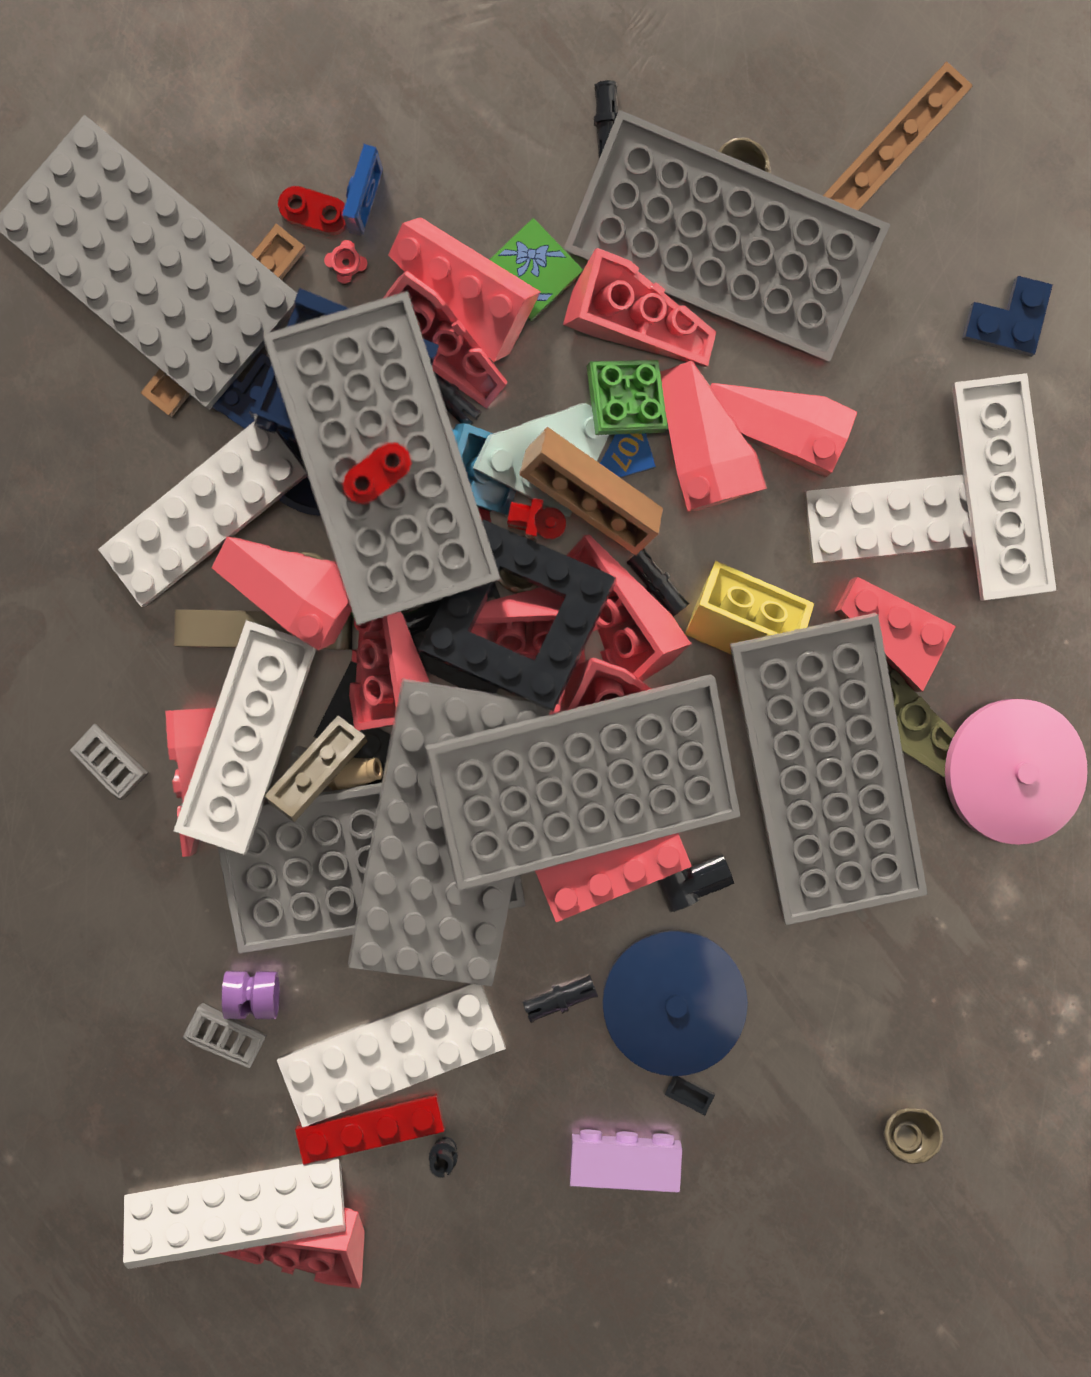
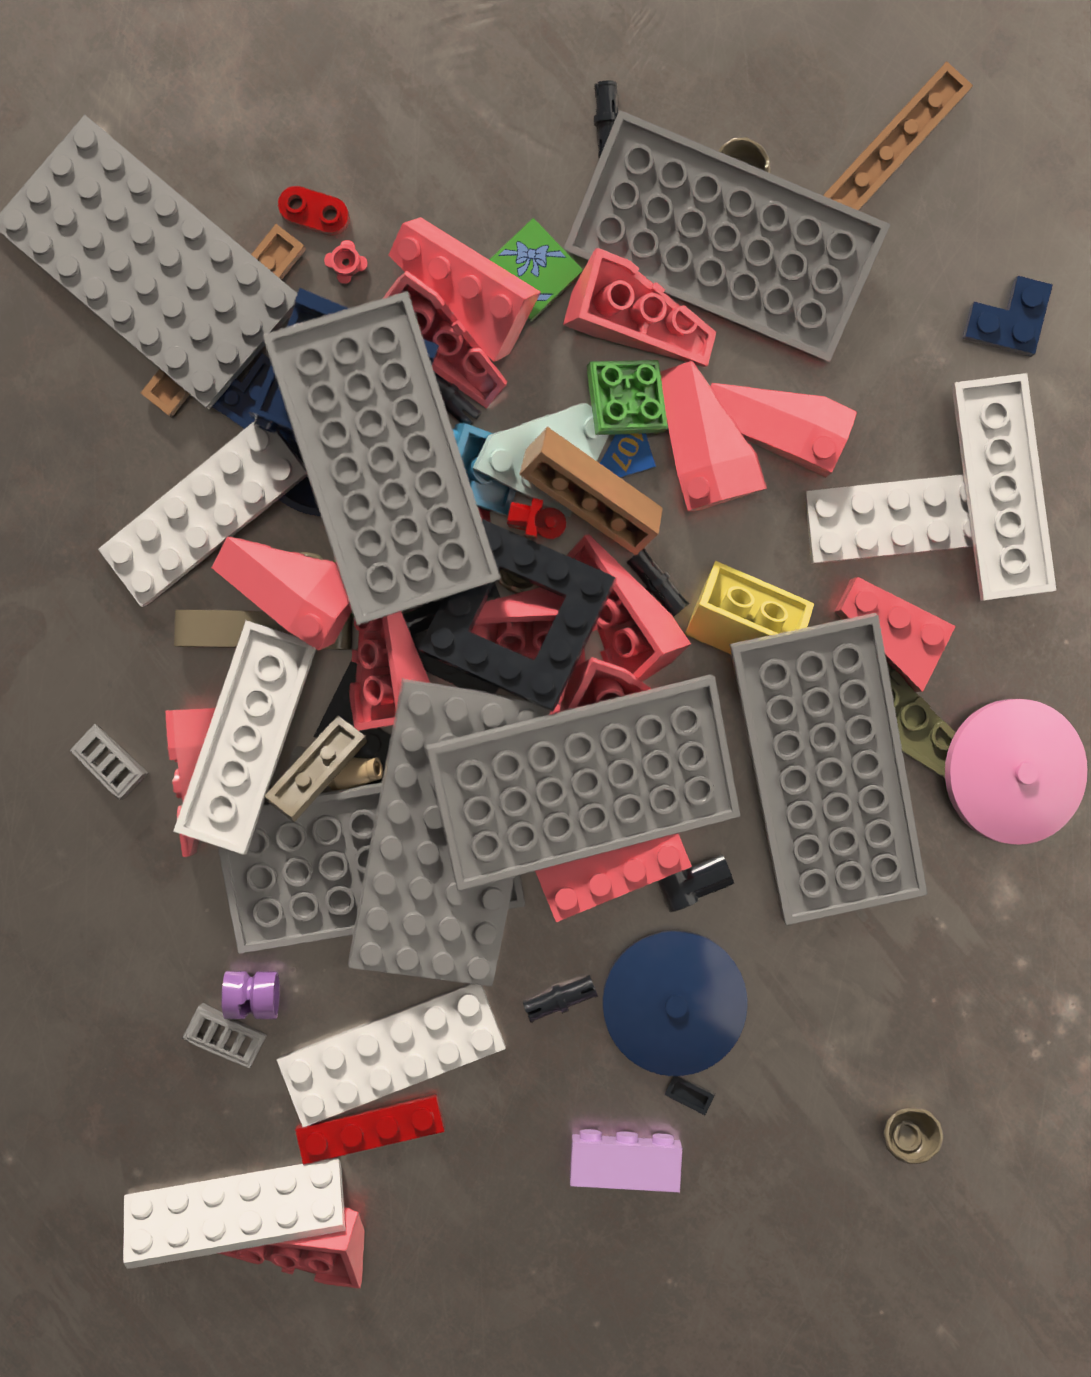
blue plate [342,144,383,236] -> none
red plate [343,442,411,505] -> none
black pin [429,1137,458,1178] -> none

